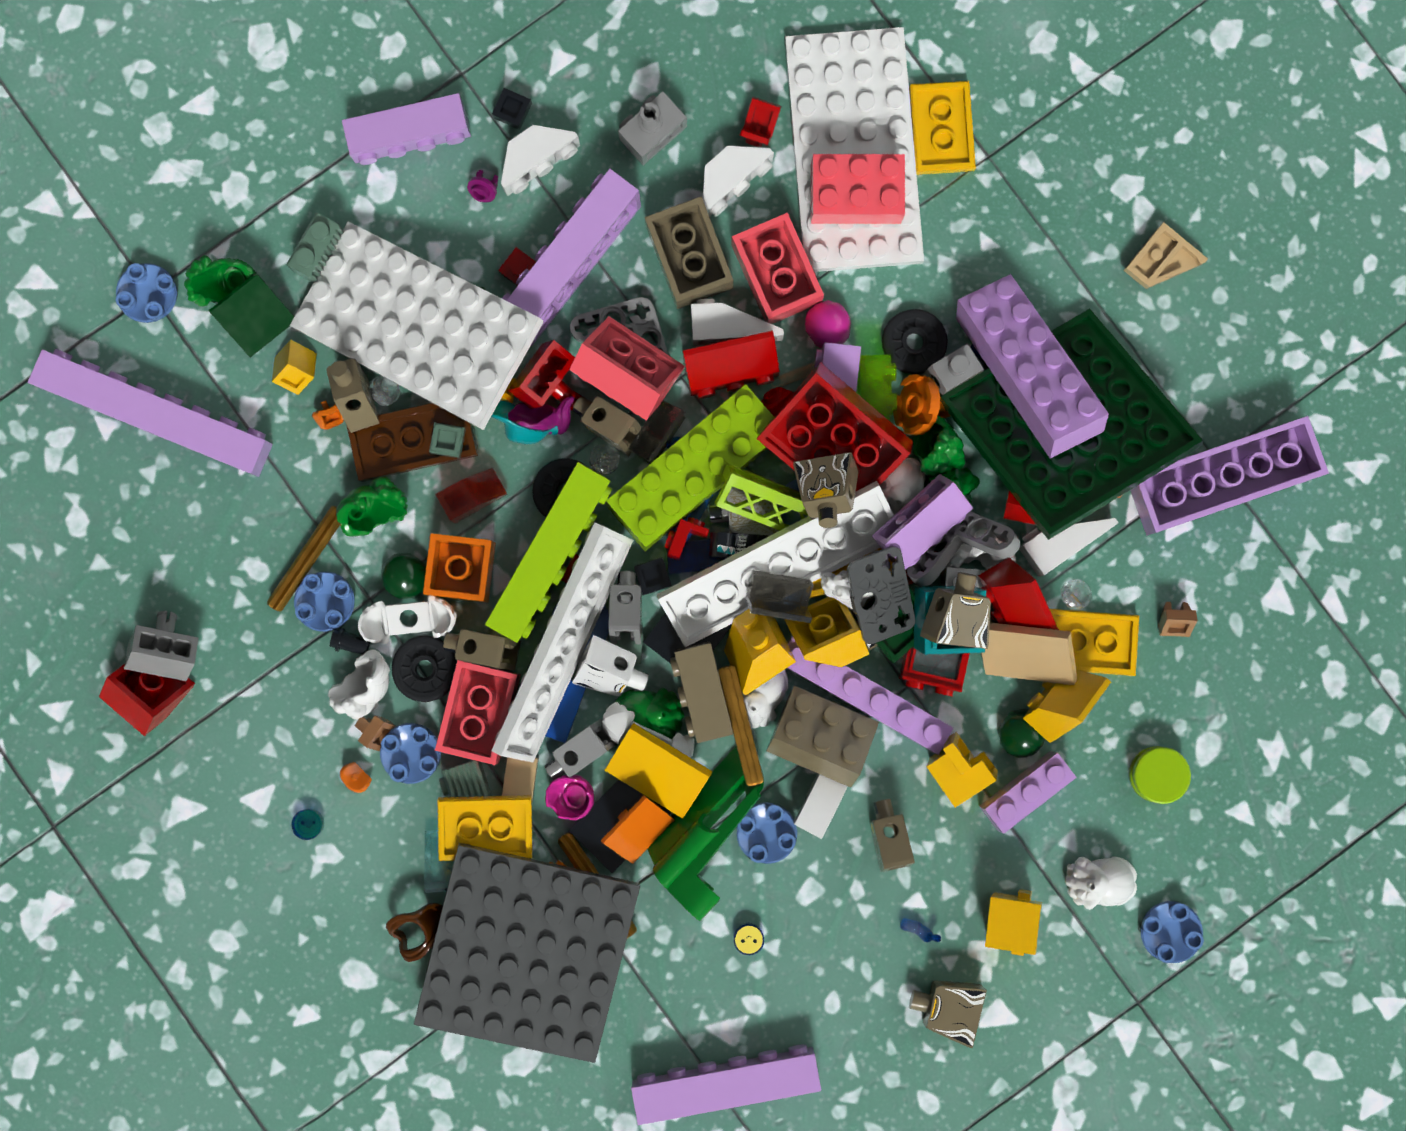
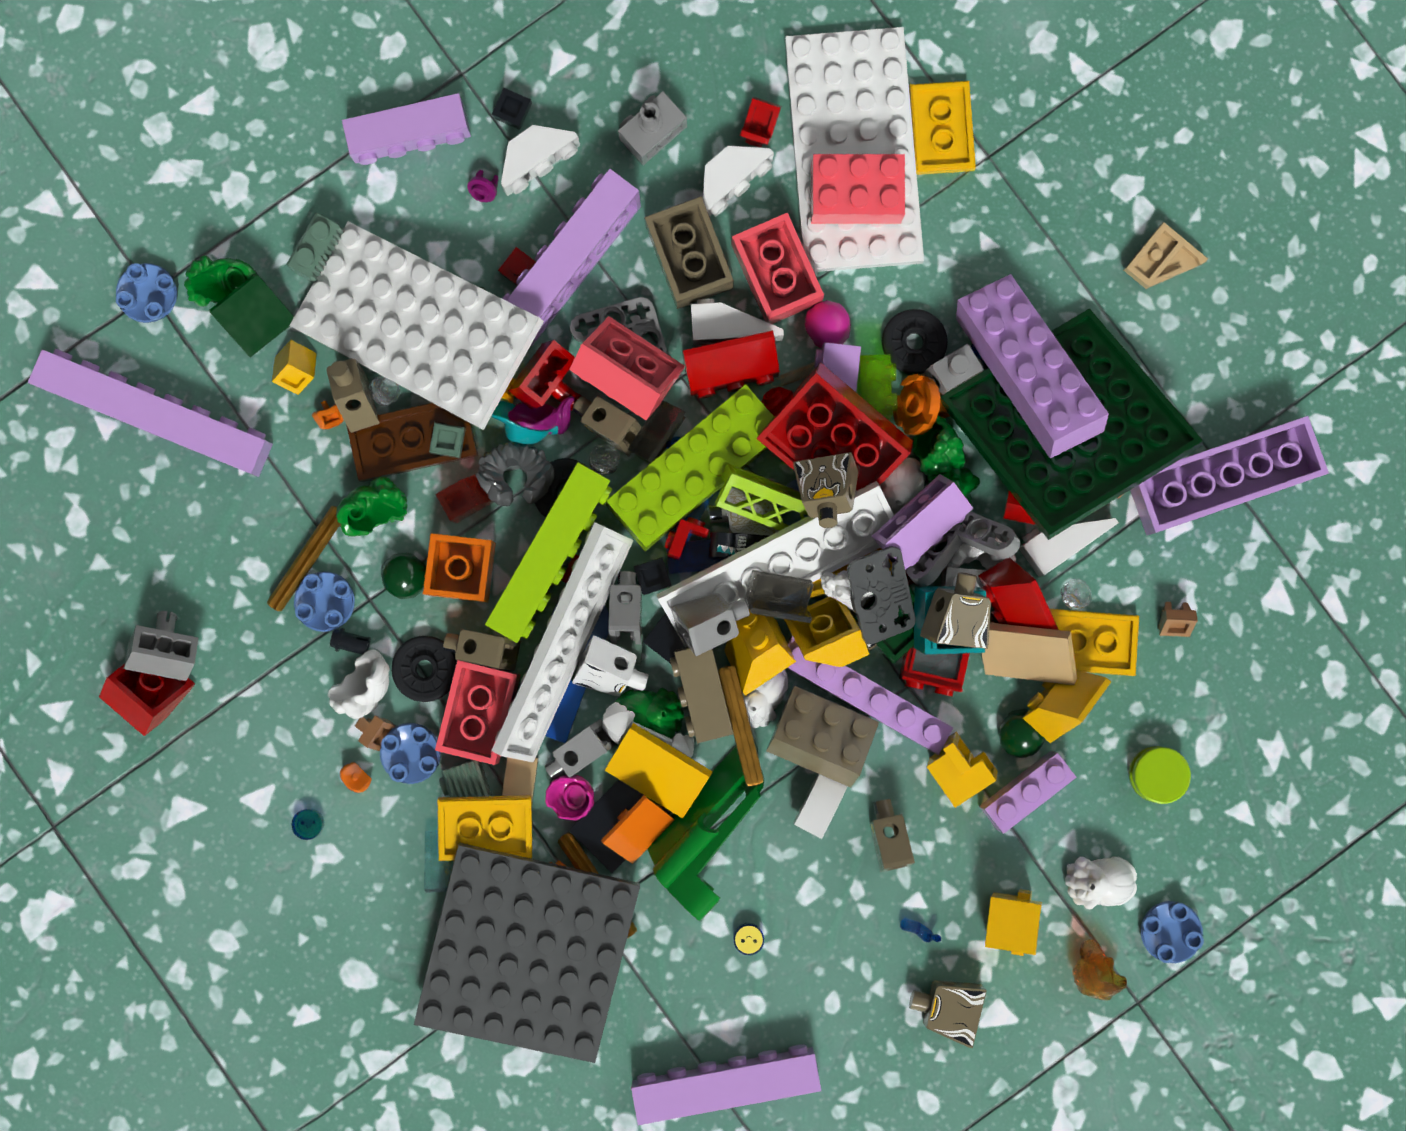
white piece [358,596,457,644] -> none
reddish brown piece [386,903,443,962] -> none
medium blue dish [736,802,797,864] -> none
none -> dark grey piece [476,442,554,506]
none -> light grey torso [671,593,750,656]
none -> clear orange piece [1073,939,1127,1001]

